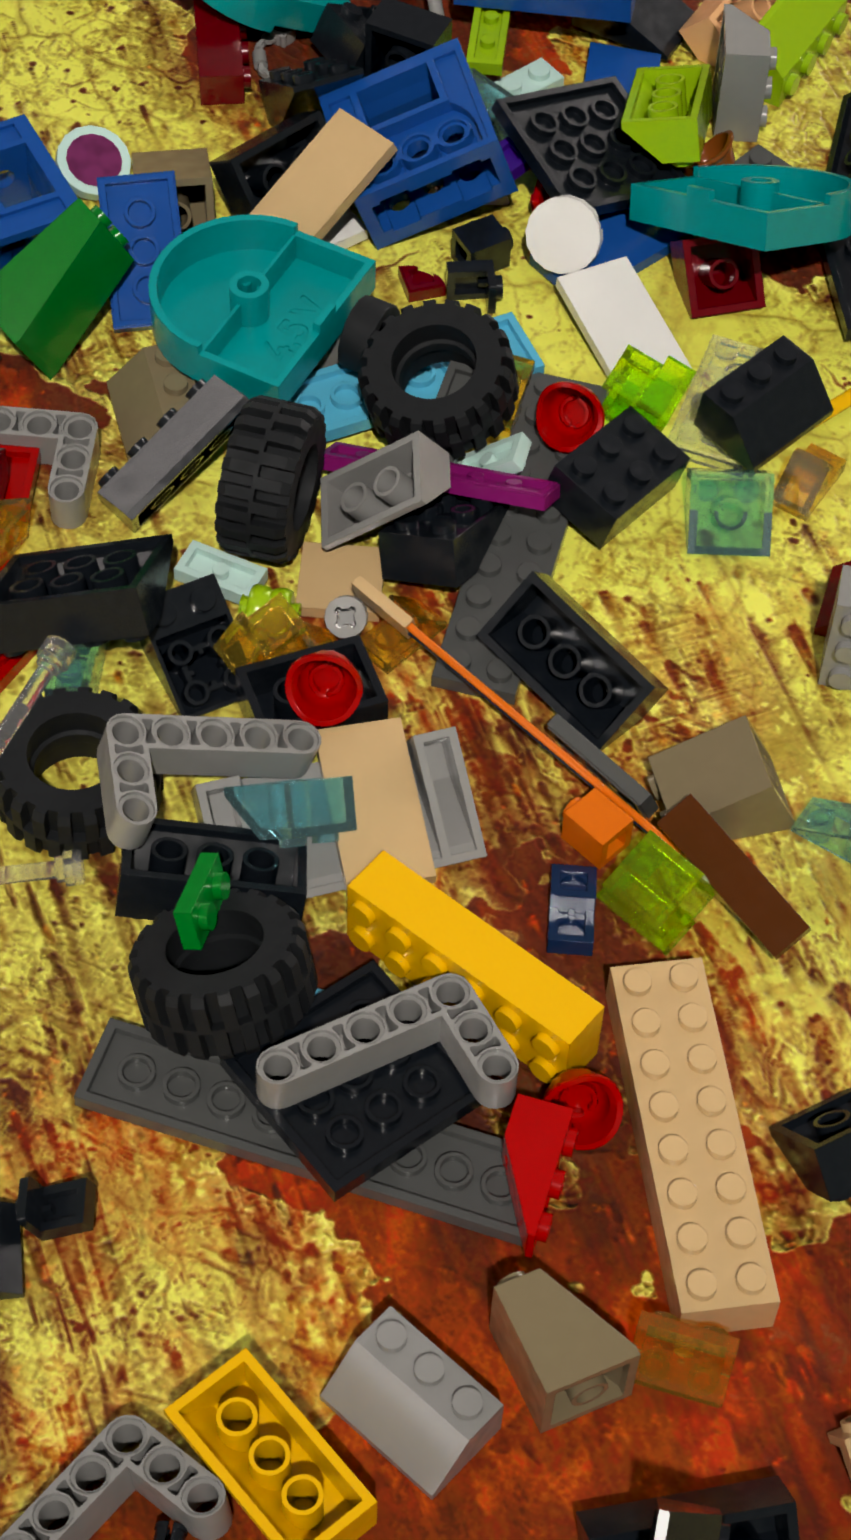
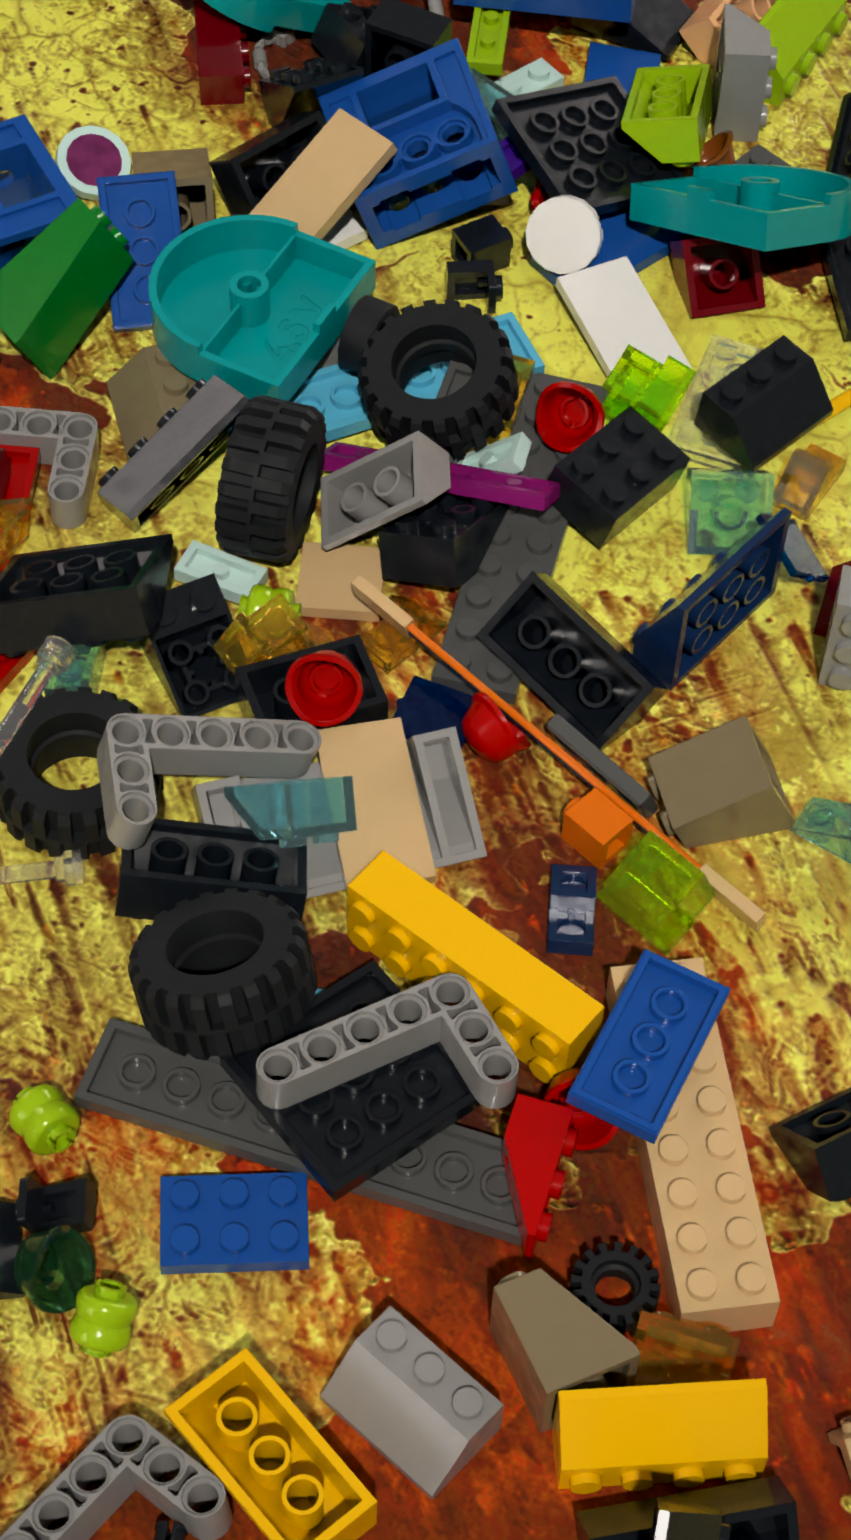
green plate [173,852,230,950] -> none
light grey wheel [324,595,368,638] -> none
dark red tile [398,265,446,303] -> none
reddish brown tile [657,794,811,960] -> none
none -> lime piece [9,1084,80,1156]
none -> clear green helmet [14,1225,96,1313]
none -> lime piece [69,1279,138,1358]
none -> blue plate [160,1172,309,1275]
none -> clear blue piece [393,675,472,750]
none -> red helmet [462,692,531,763]
none -> yellow slope [551,1378,768,1494]
none -> blue tile [565,949,731,1144]
none -> black tyre [569,1242,661,1338]
none -> dark blue slope [632,507,792,690]
none -> piece [755,513,830,583]

